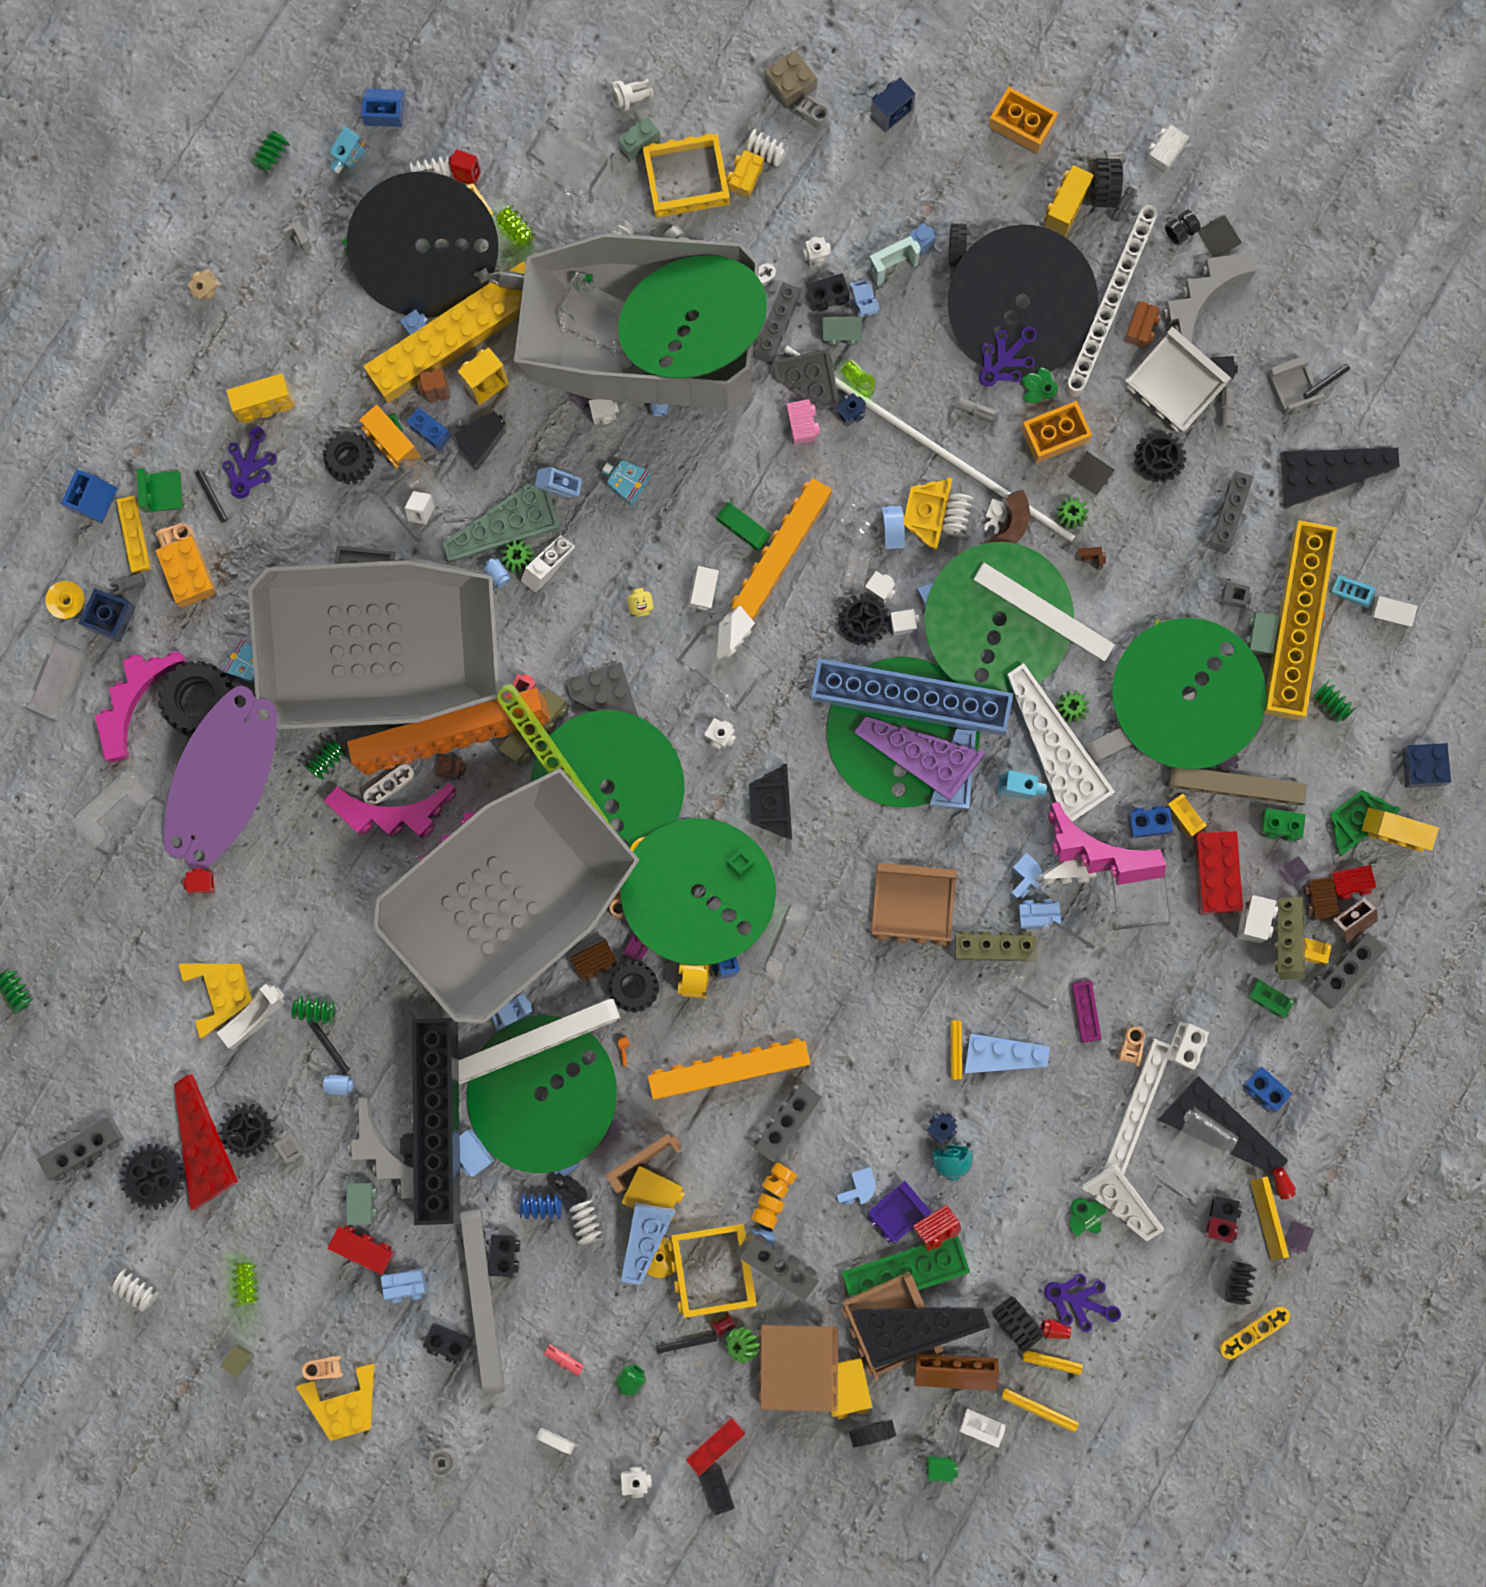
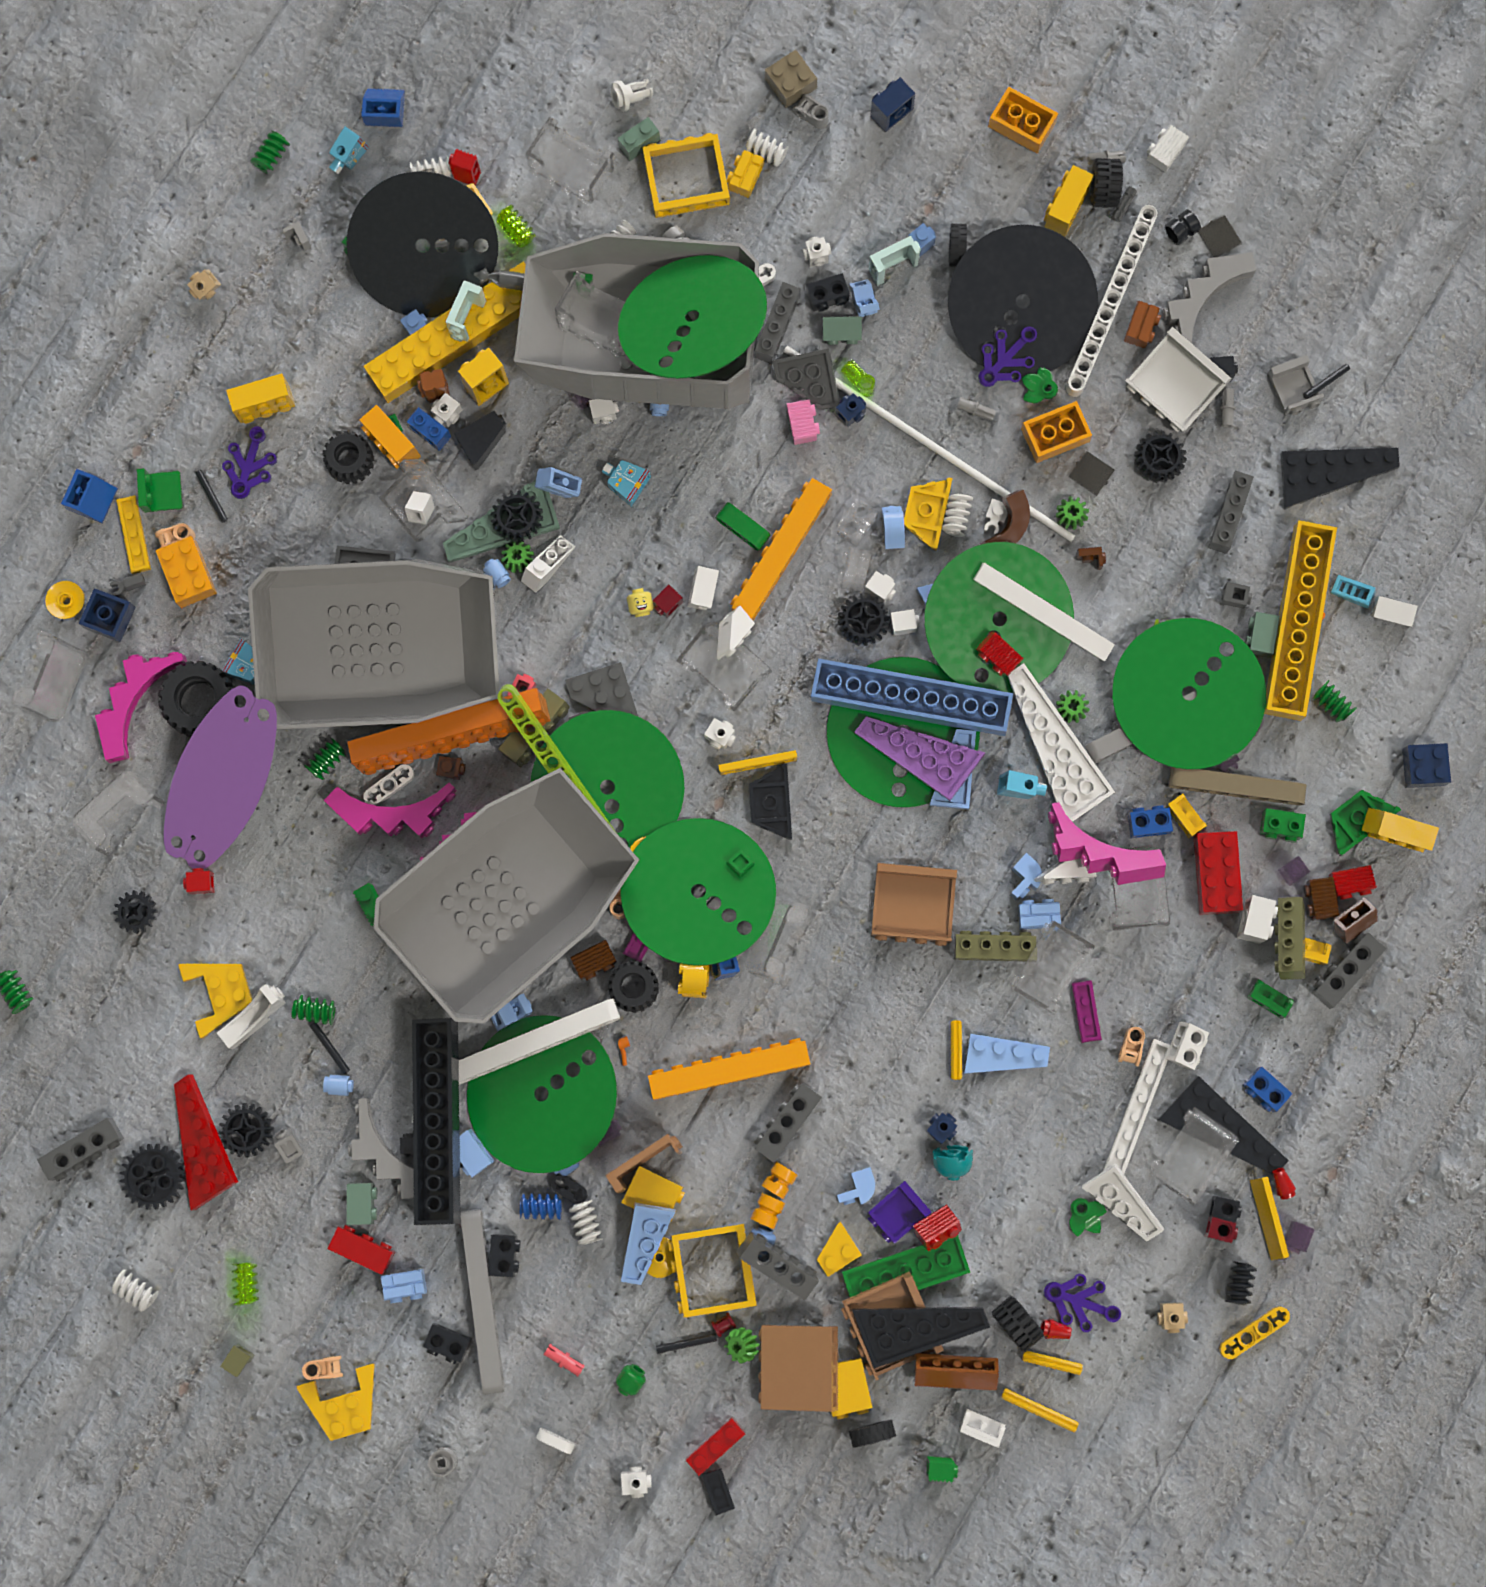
none -> black gear [113,890,158,934]
none -> green brick [353,883,379,927]
none -> white brick [431,393,463,427]
none -> light aqua panel [446,280,486,342]
none -> black gear [491,490,544,543]
none -> dark red brick [652,584,683,618]
none -> yellow tile [718,750,797,775]
none -> yellow wing [817,1221,862,1277]
none -> red brick [976,632,1024,676]
none -> tan brick [1157,1303,1188,1333]

